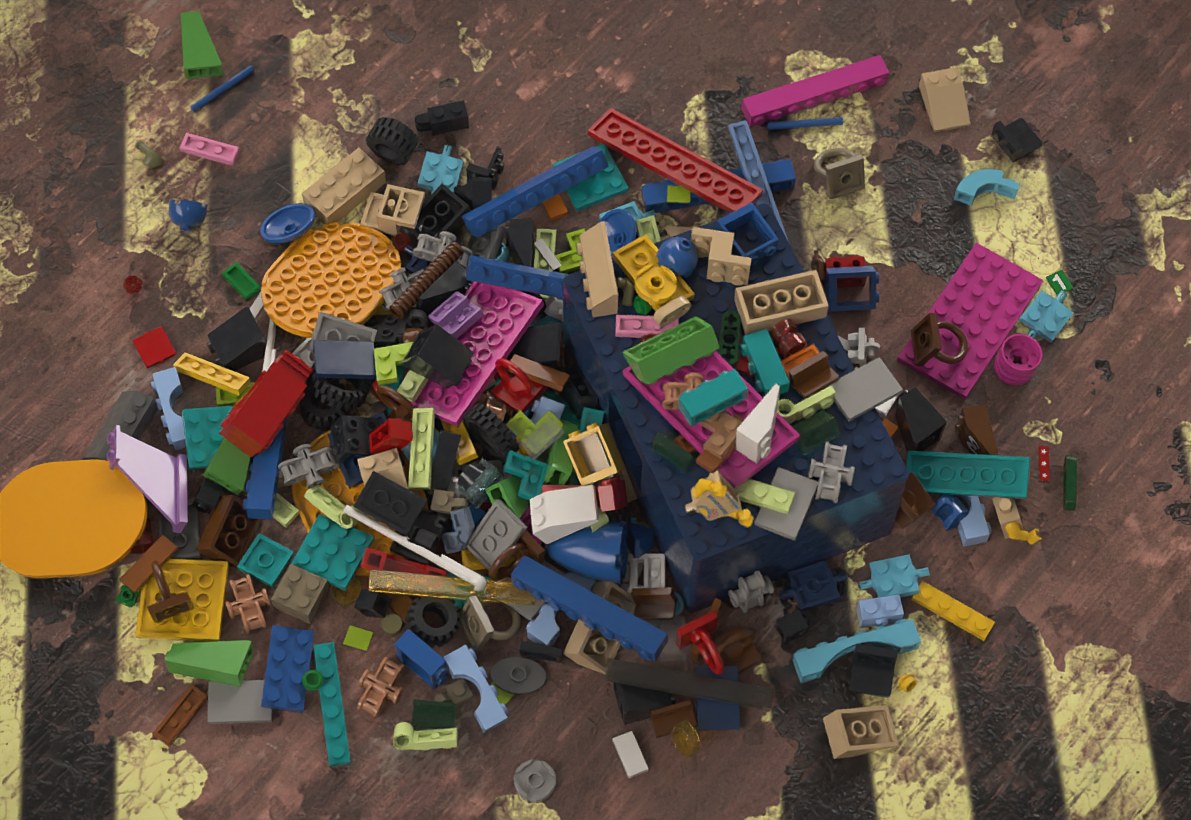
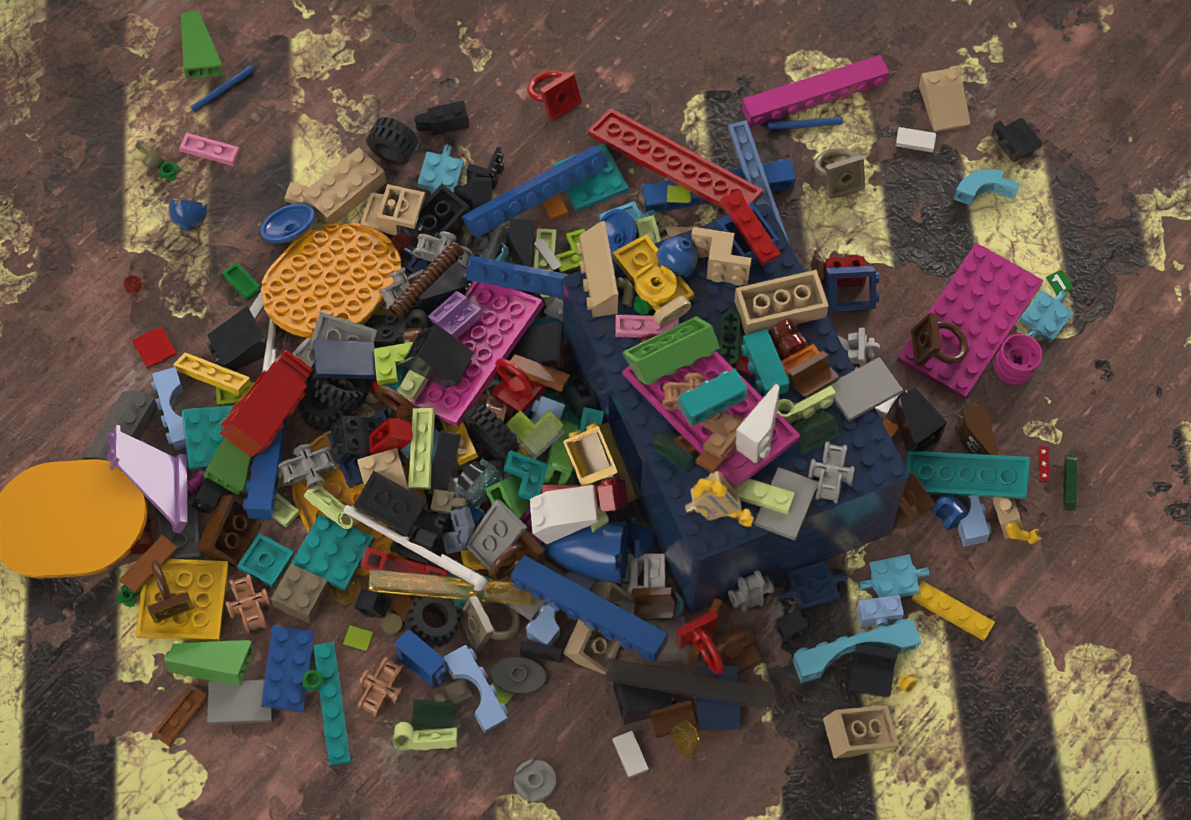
none -> green plate [158,162,180,181]
none -> dark pink pin [187,469,206,494]
none -> tan plate [284,182,309,204]
none -> red tile [527,70,582,121]
none -> red plate [720,190,781,266]
none -> white tile [896,127,936,152]

